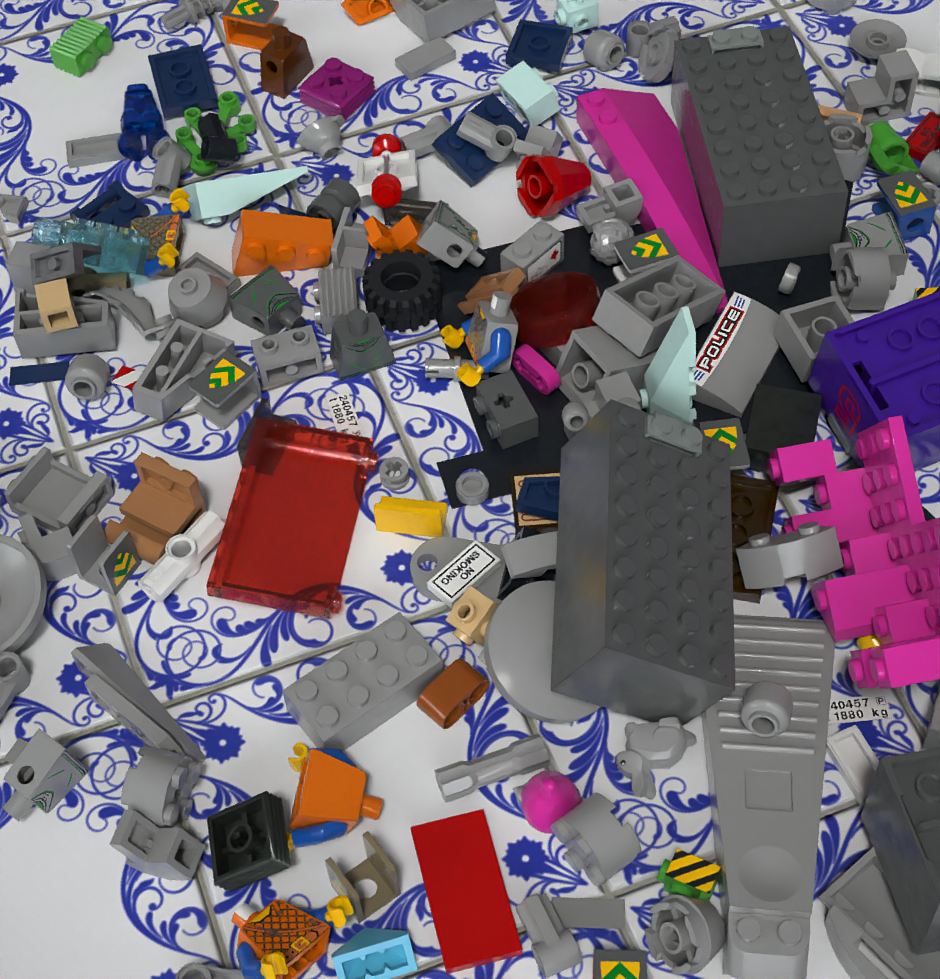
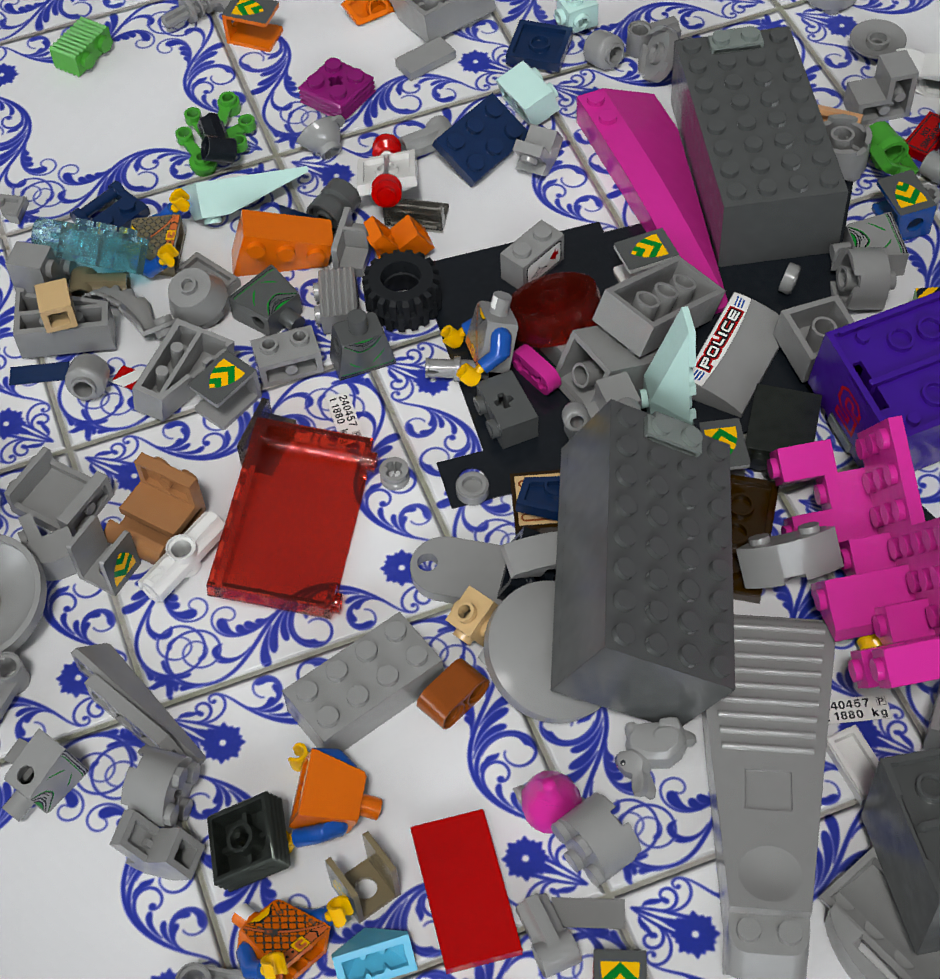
flat silver panel [30,242,100,286] -> none
light grey tile [66,133,126,168] -> none
clear blue piece [117,83,171,161] -> none
dark blue plate [148,44,218,118] -> none
light grey piece [151,136,191,199] -> none
reddish brown torso [260,26,314,99] -> none
yellow panel [374,496,448,537] -> none
light grey torso [416,200,488,268] -> none
white tile [427,540,501,608] -> none
light grey axle [435,733,550,802] -> none
light grey piece [456,111,517,162] -> none
medium nougat plate [457,267,526,315] -> none
red cone [516,154,591,218] -> none
light grey brick [576,178,643,234] -> none
light grey piece [590,217,634,266] -> none
light grey cone [645,894,725,975] -> none
brick [657,849,721,901] -> none
light grey head [741,681,793,737] -> none

